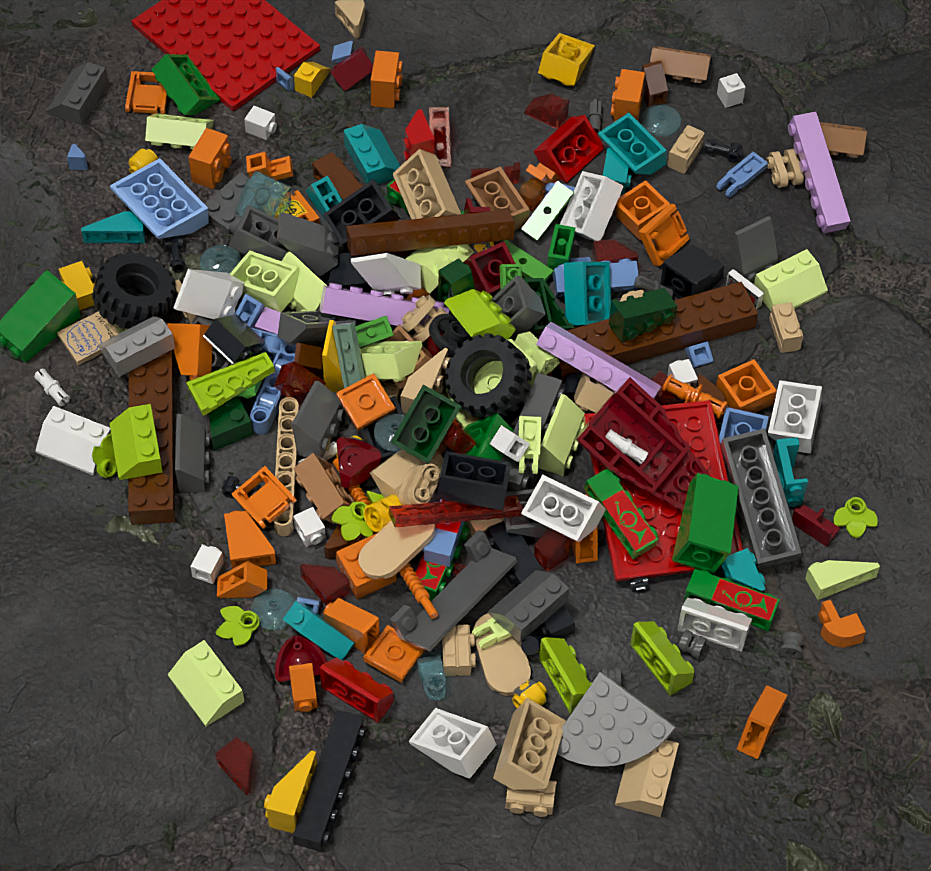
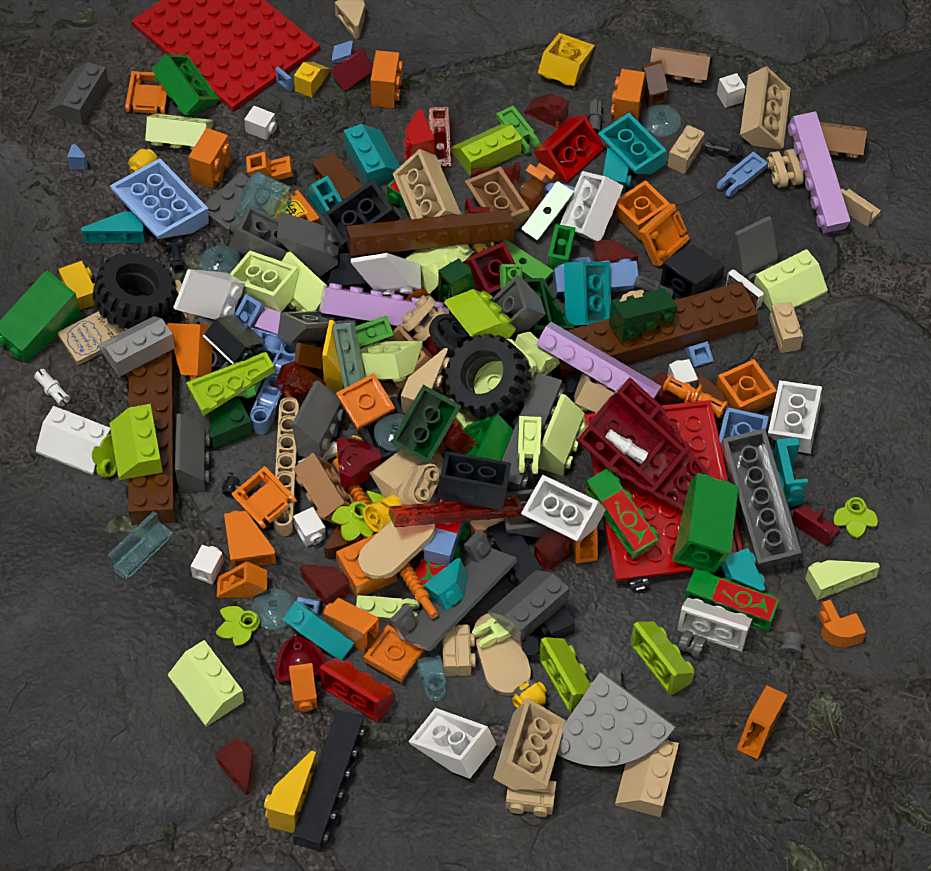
white brick [490,425,530,462] -> none
none -> clear light blue panel [108,511,173,580]
none -> yellowish green hinge [356,595,420,622]
none -> teal slope [424,558,468,611]
none -> lime slope [450,124,522,177]
none -> bright green hinge [496,106,541,154]
none -> tan slope [740,66,791,149]
none -> tan panel [841,189,881,227]

